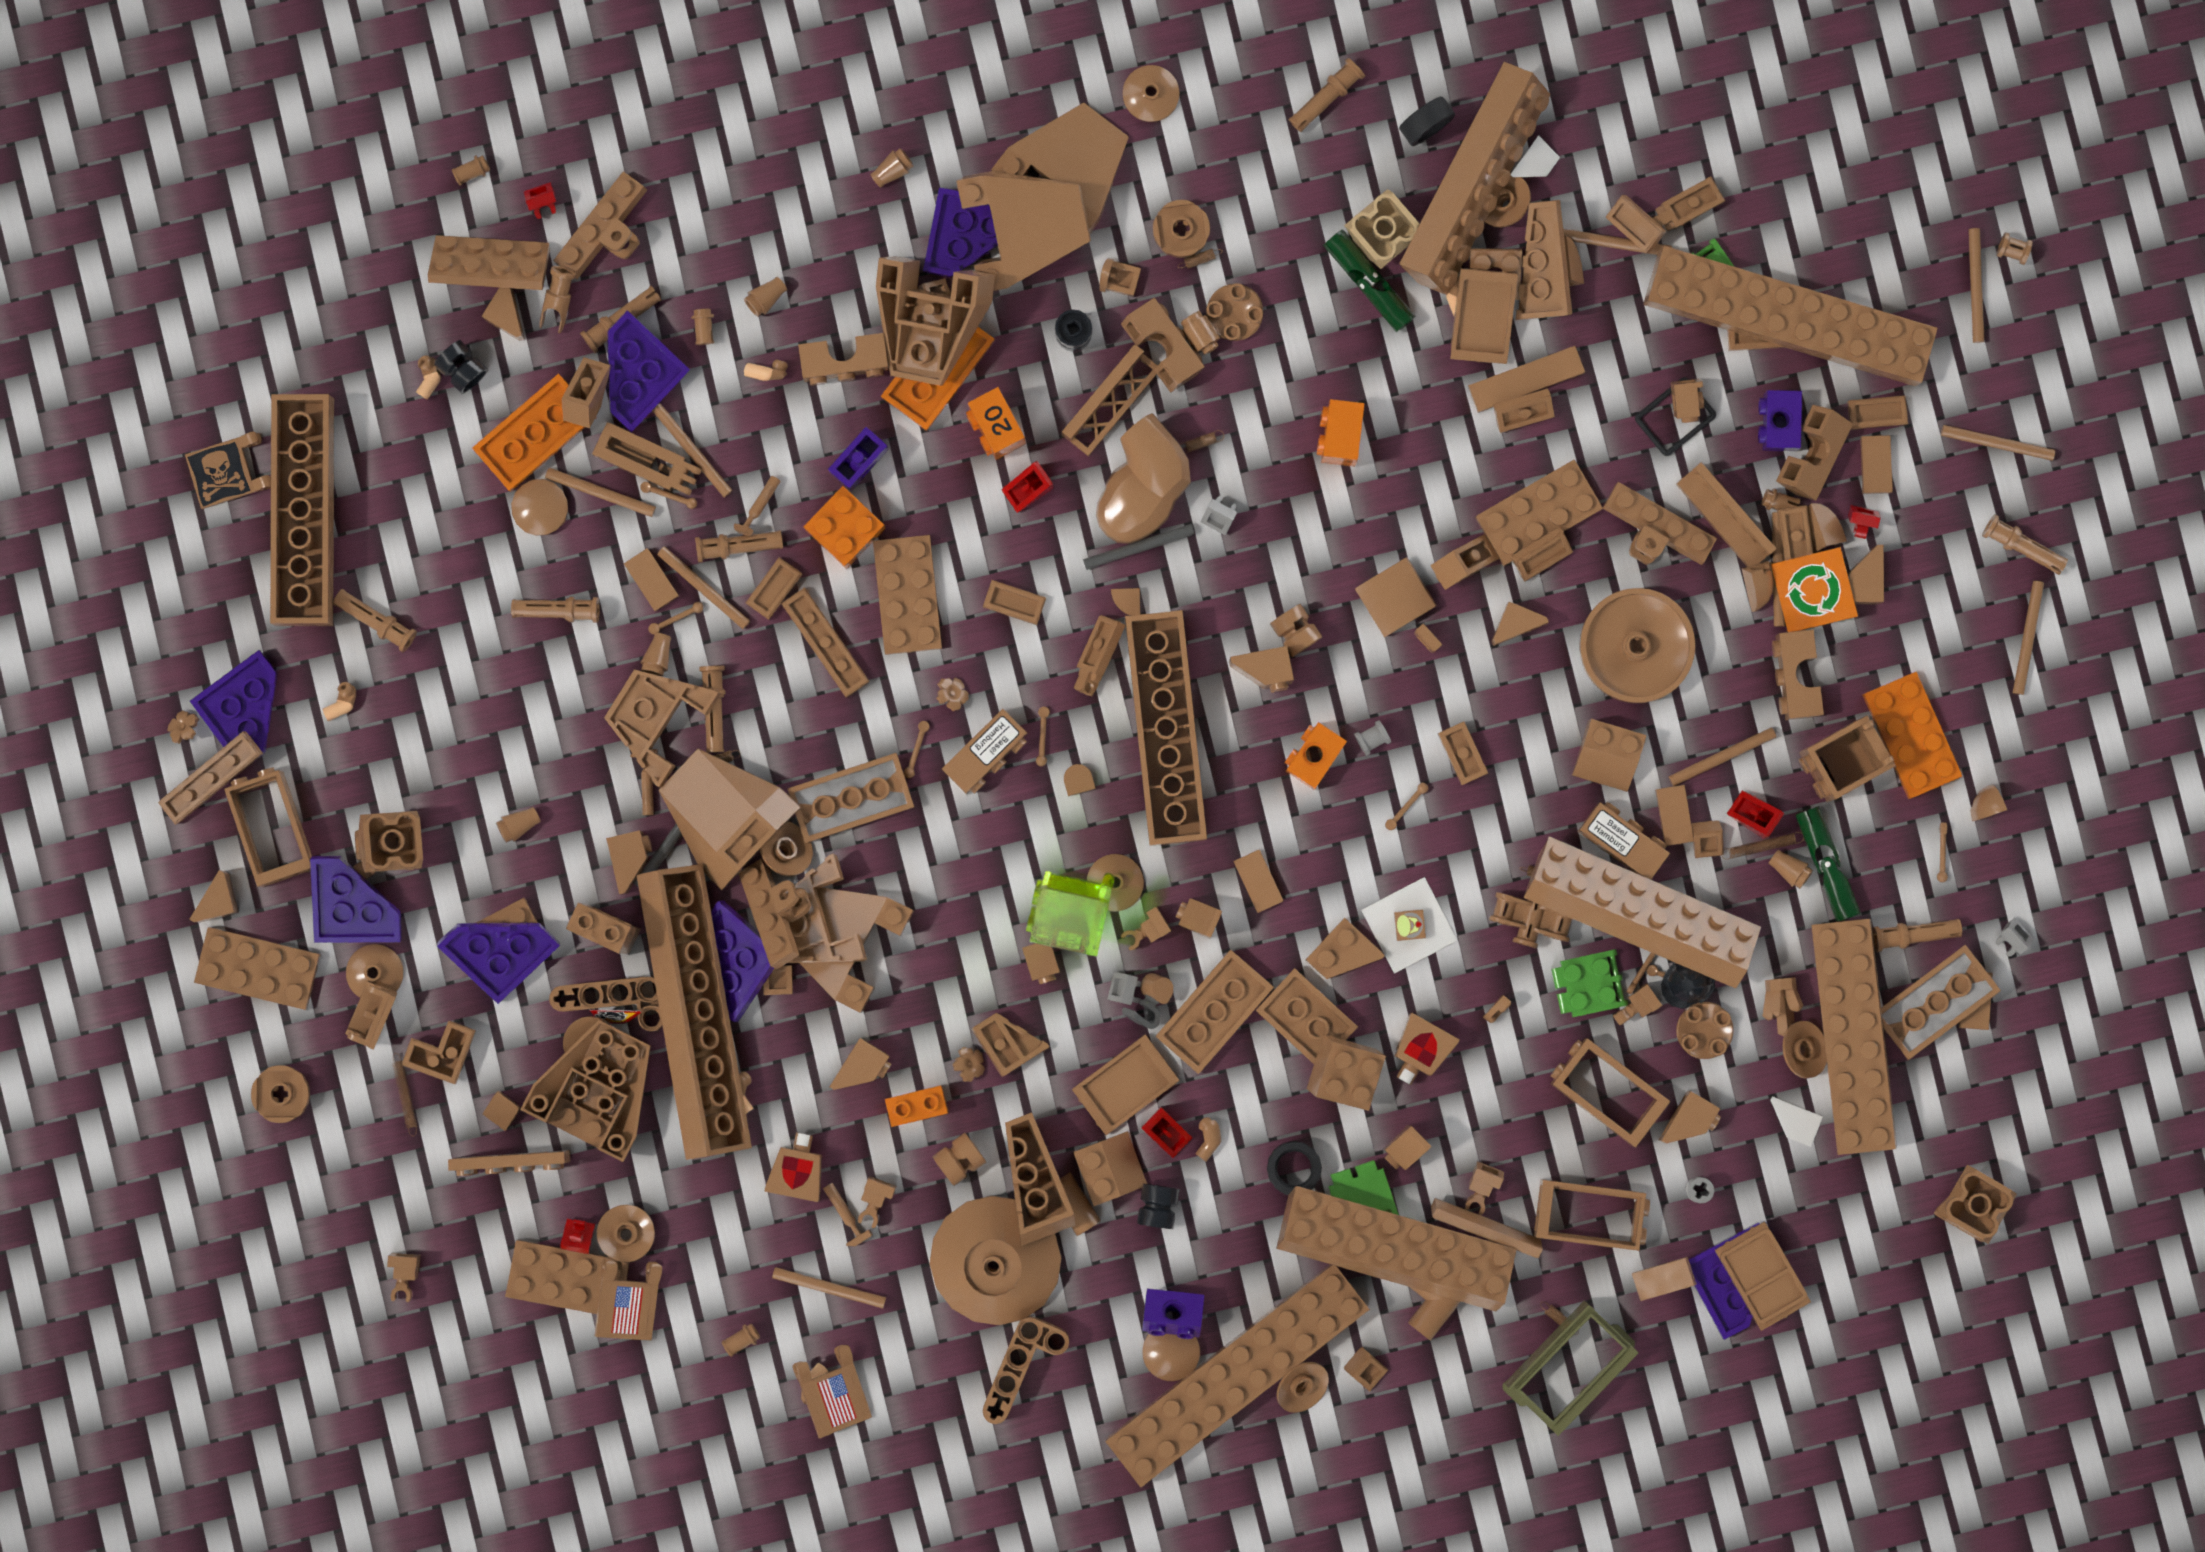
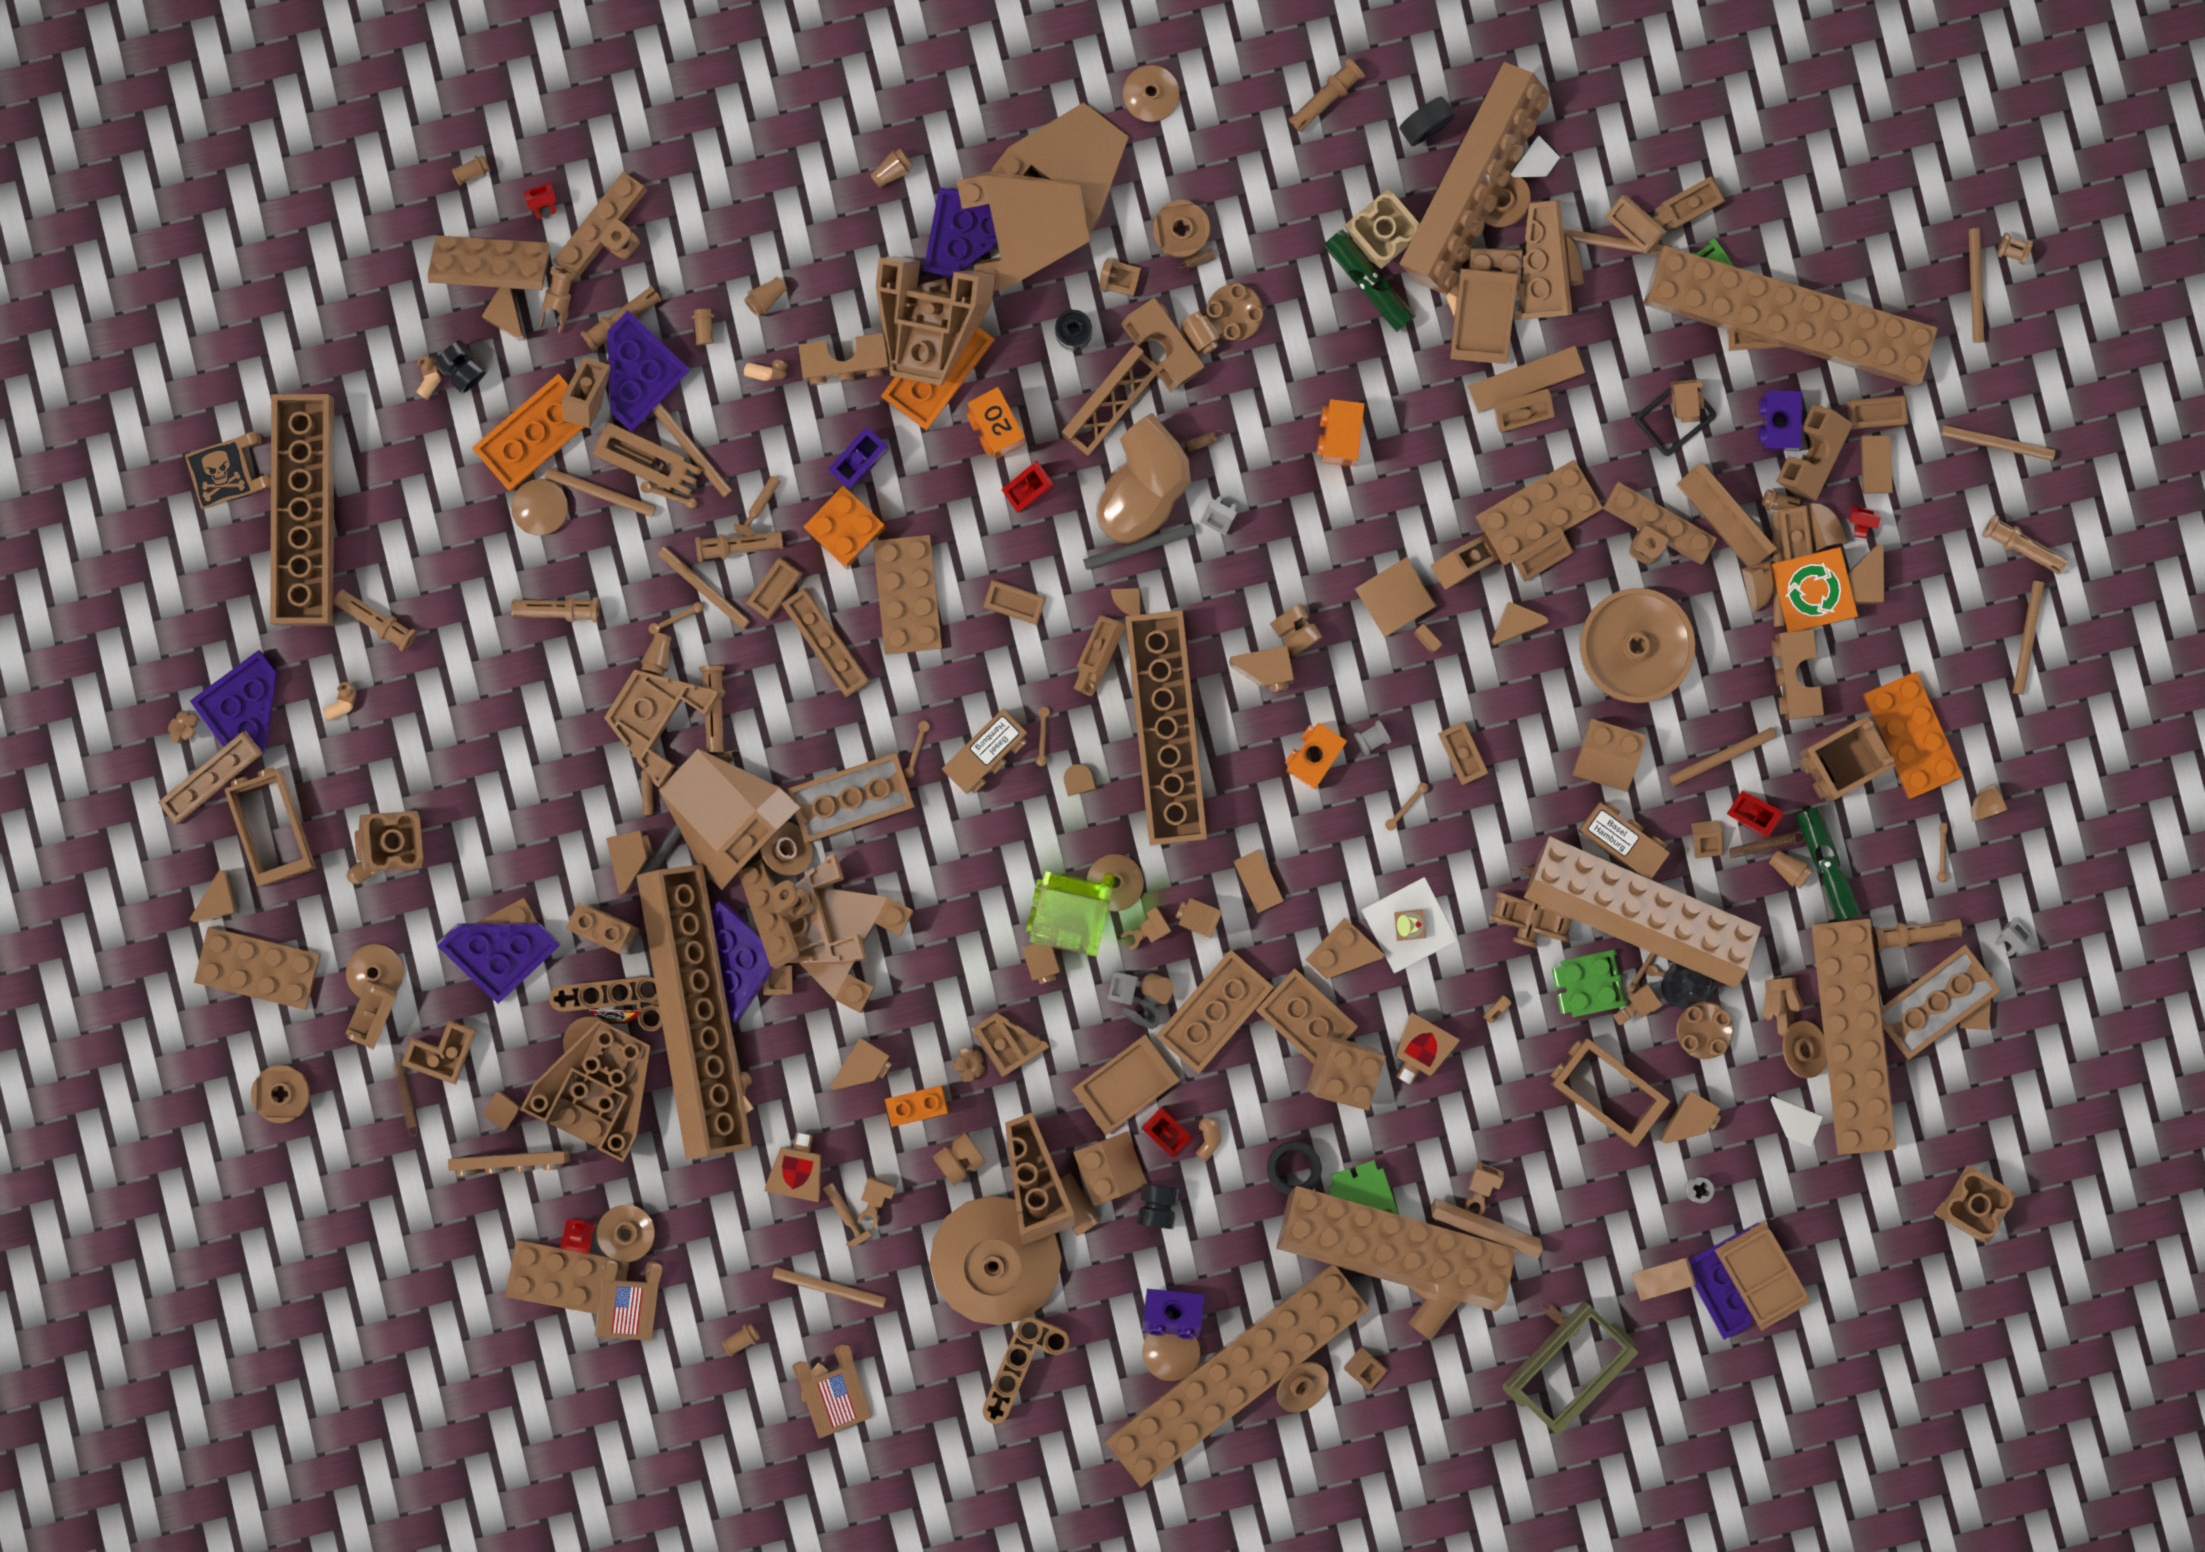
dark purple plate [310,856,402,943] -> none
medium nougat piece [387,1253,420,1302] -> none
medium nougat cone [496,807,541,843] -> none
medium nougat tile [624,548,679,612] -> none
medium nougat plant [936,677,969,712] -> none
medium nougat slope [1384,1125,1432,1170] -> none
medium nougat window [1534,1179,1650,1251] -> none
medium nougat tile [1655,785,1694,846] -> none

